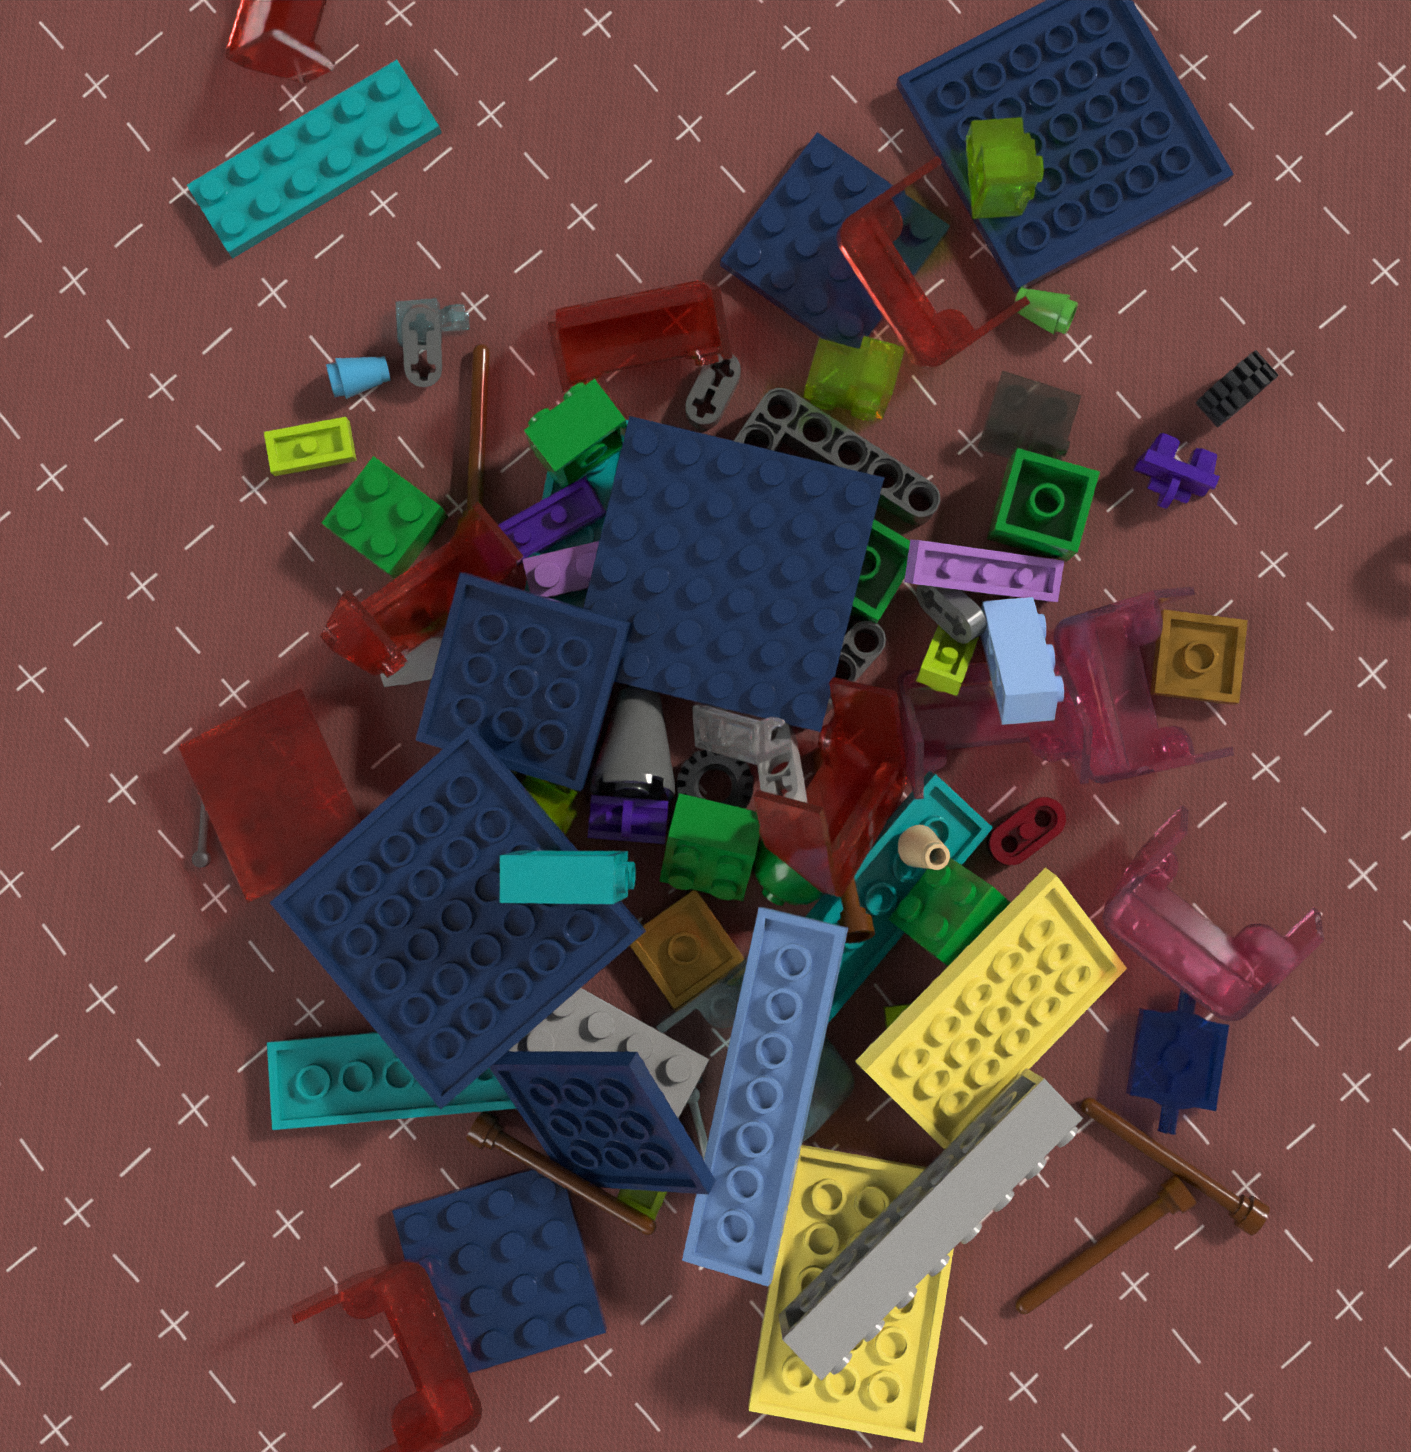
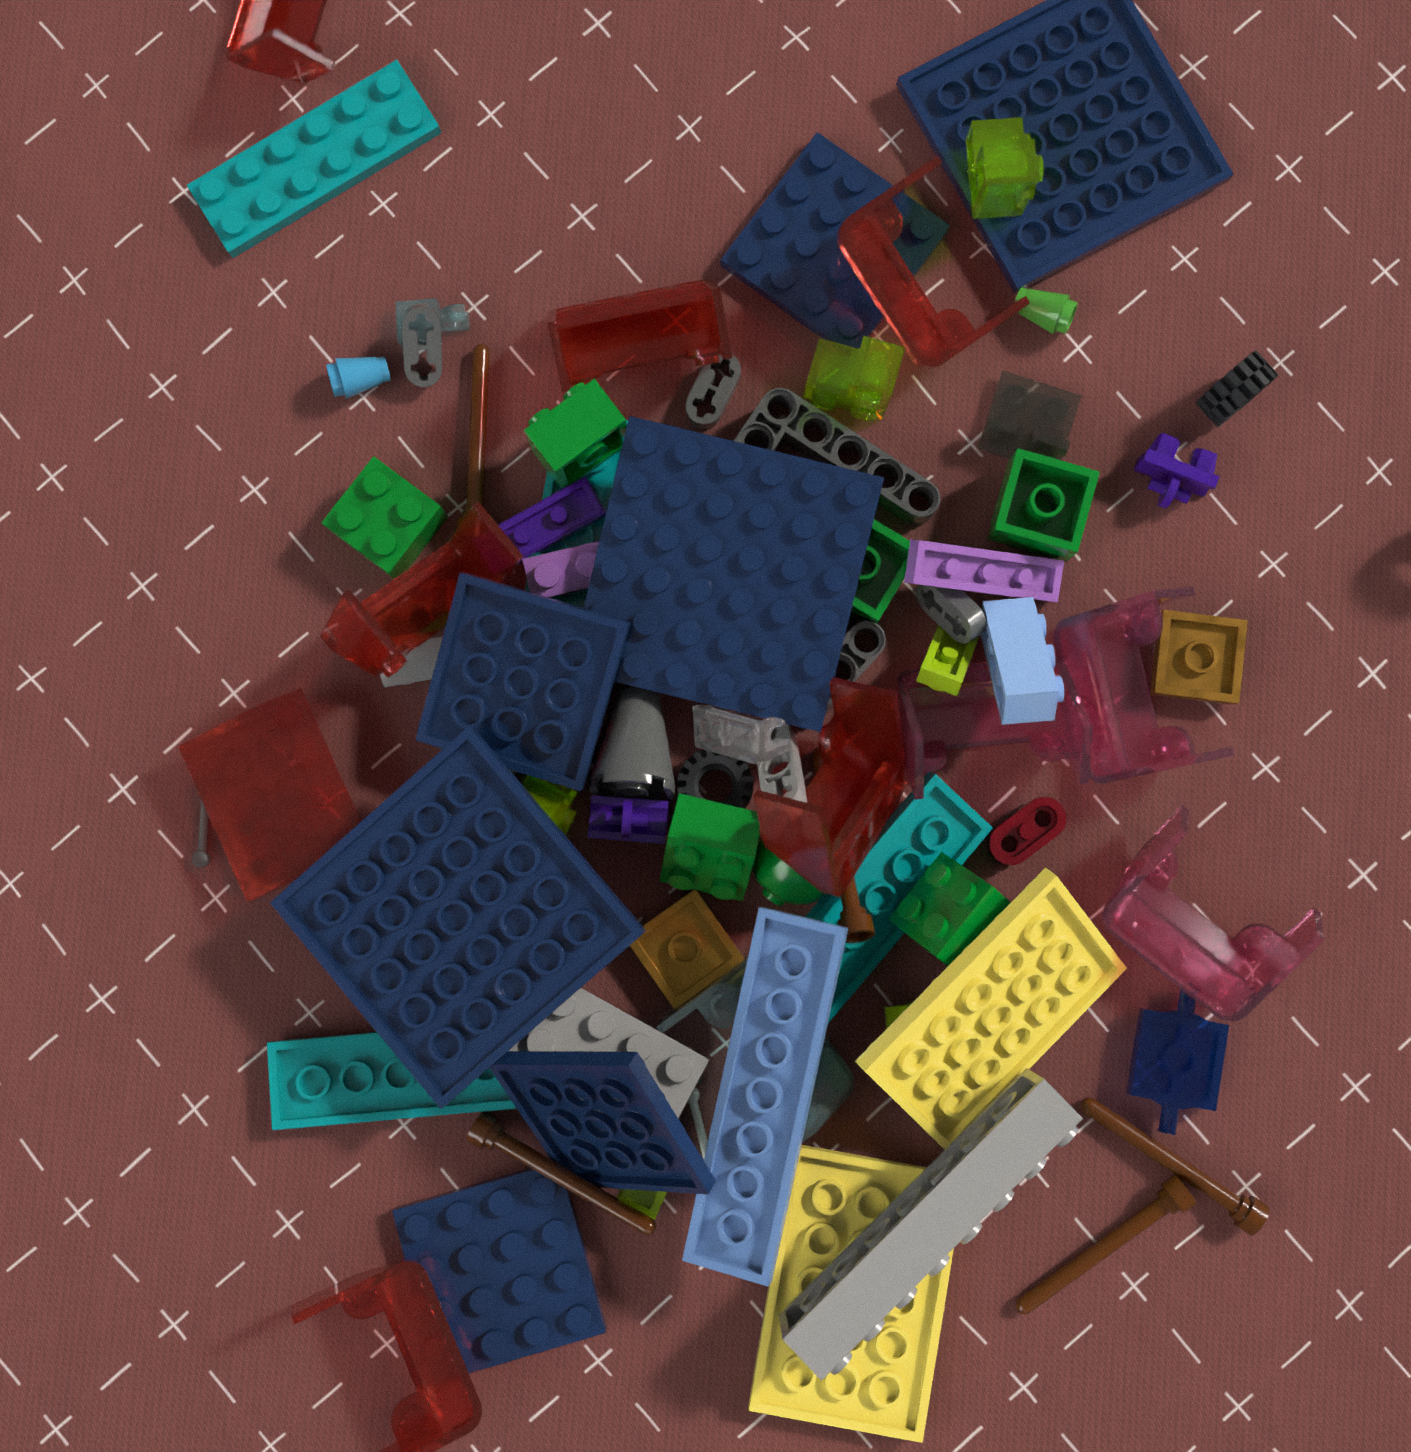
lime plate [264,417,357,476] -> none
teal window [500,850,636,904] -> none
tan cone [898,825,950,870] -> none

